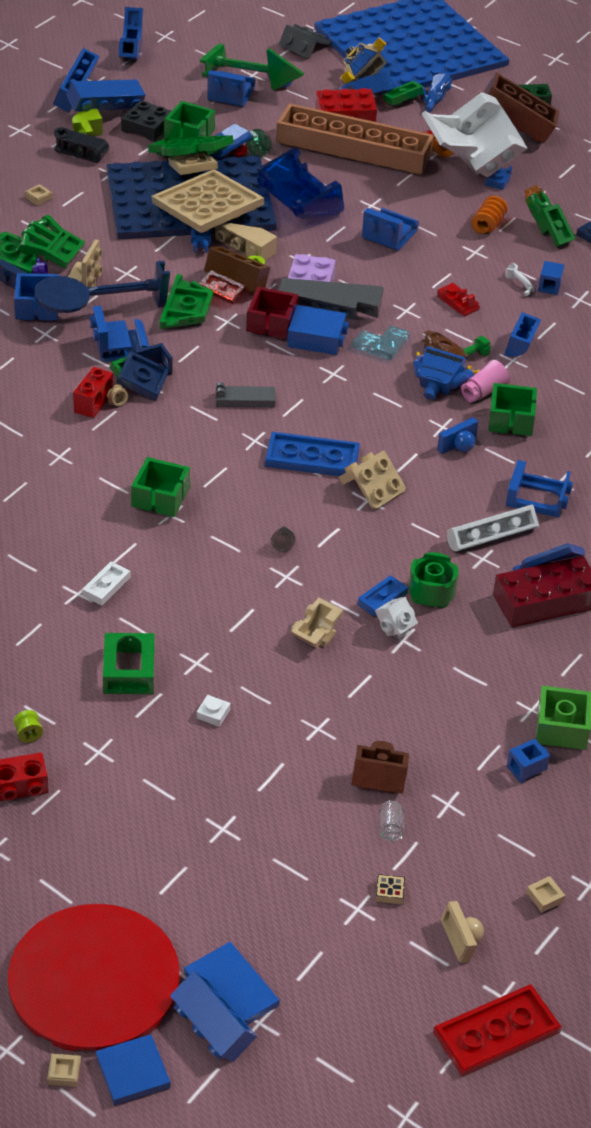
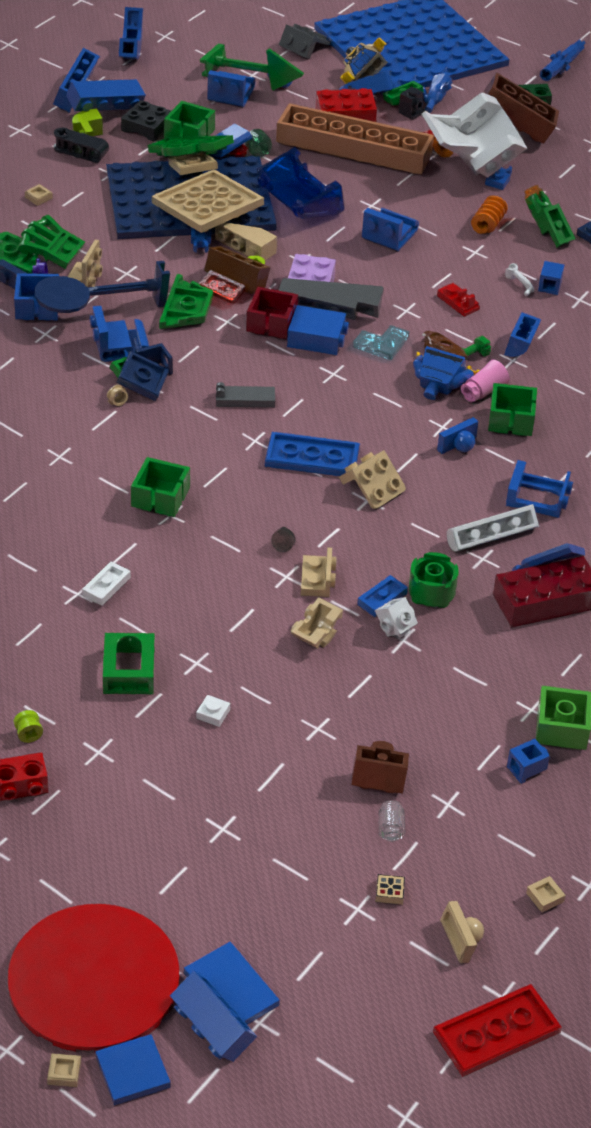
red brick [73,367,113,419] -> none
none -> tan bracket [301,547,336,597]
none -> black brick [399,87,425,120]
none -> blue piece [540,39,586,81]

